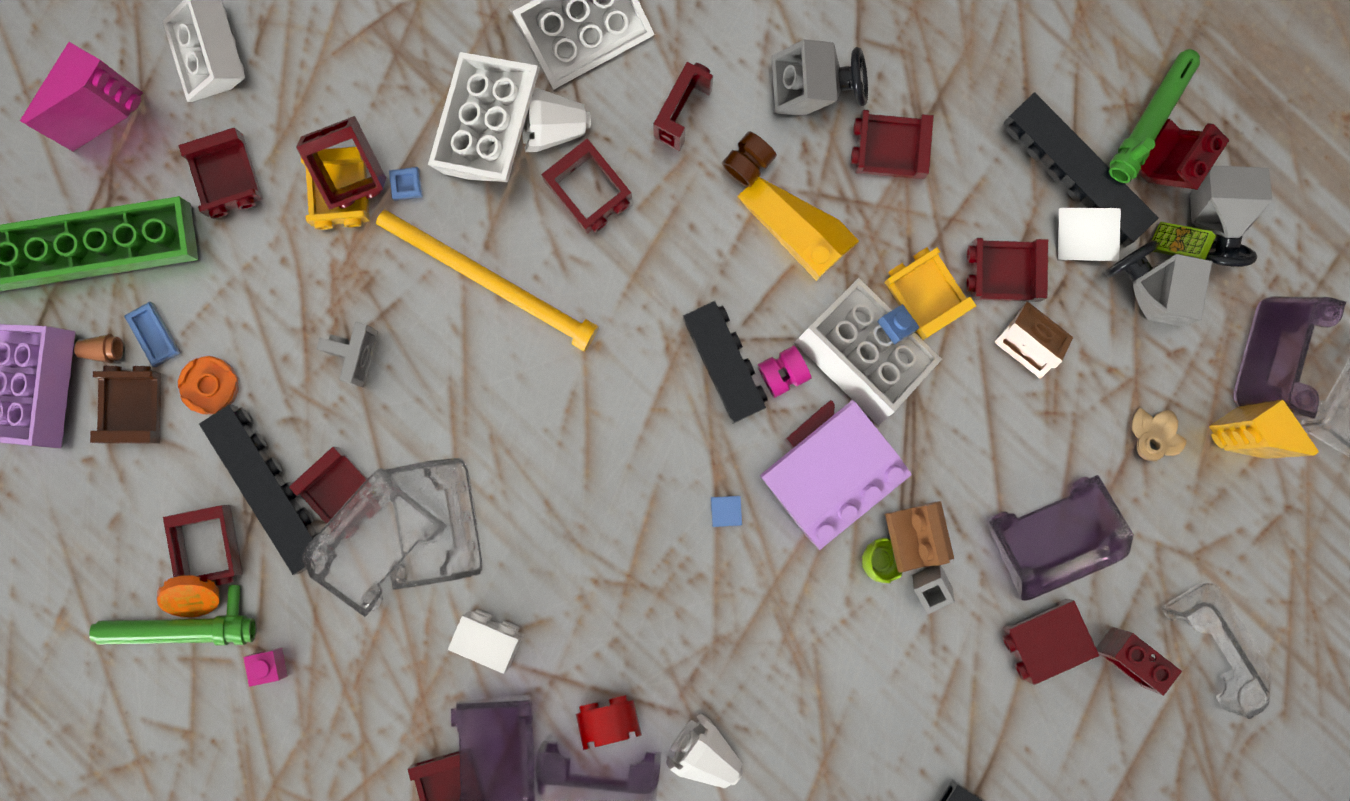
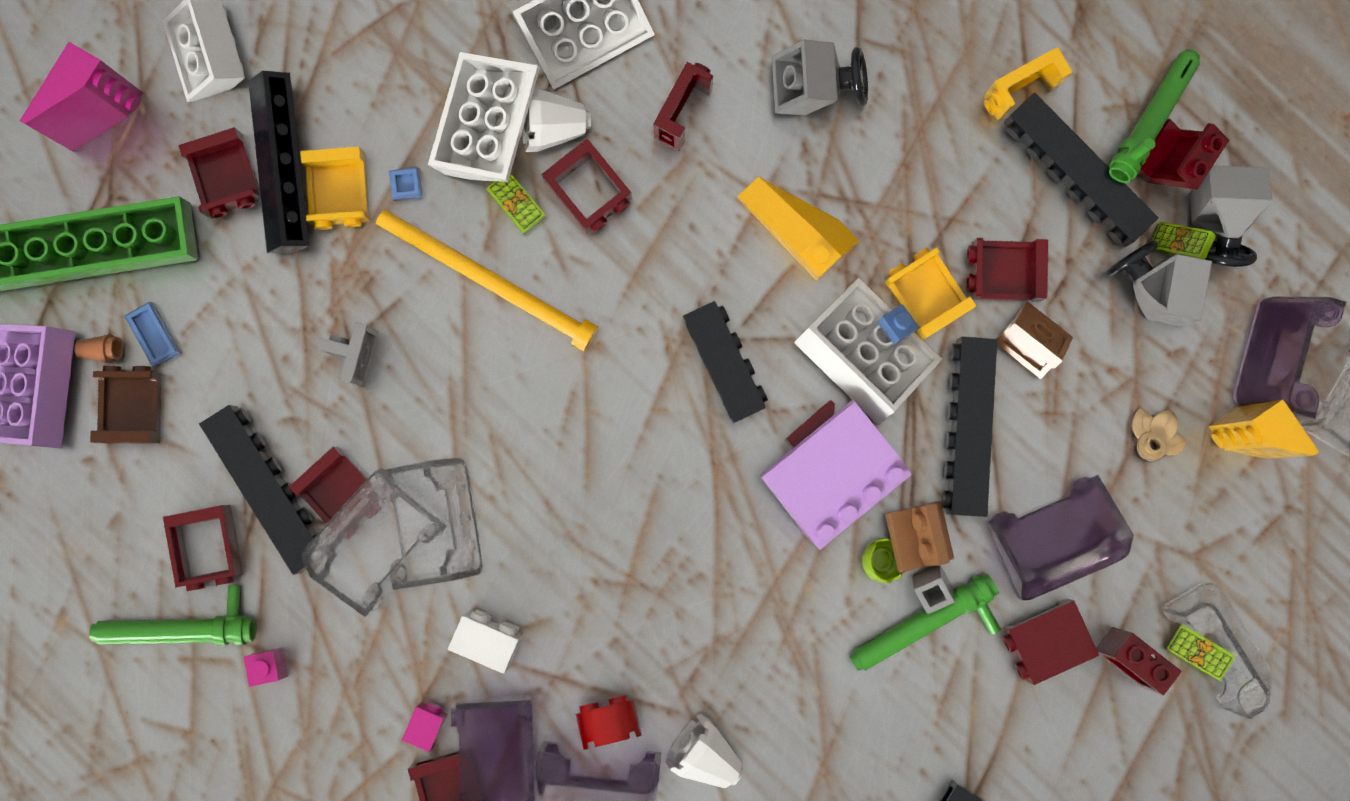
orange tile [157,575,220,617] -> none
orange tile [178,356,239,415] -> none
dark red window [296,116,386,210] -> none
medium blue tile [711,496,742,527] -> none
reddish brown wheel [722,131,777,187] -> none
dark pink wheel [757,346,812,398] -> none
dark red panel [851,110,934,179] -> none
white sticker [1058,208,1121,261] -> none
none -> black brick [248,71,309,253]
none -> dark pink brick [402,701,448,752]
none -> tile [486,173,546,234]
none -> bright green cylinder [850,573,1001,671]
none -> black brick [942,336,998,517]
none -> yellow panel [984,47,1072,120]
none -> tile [1165,623,1236,681]

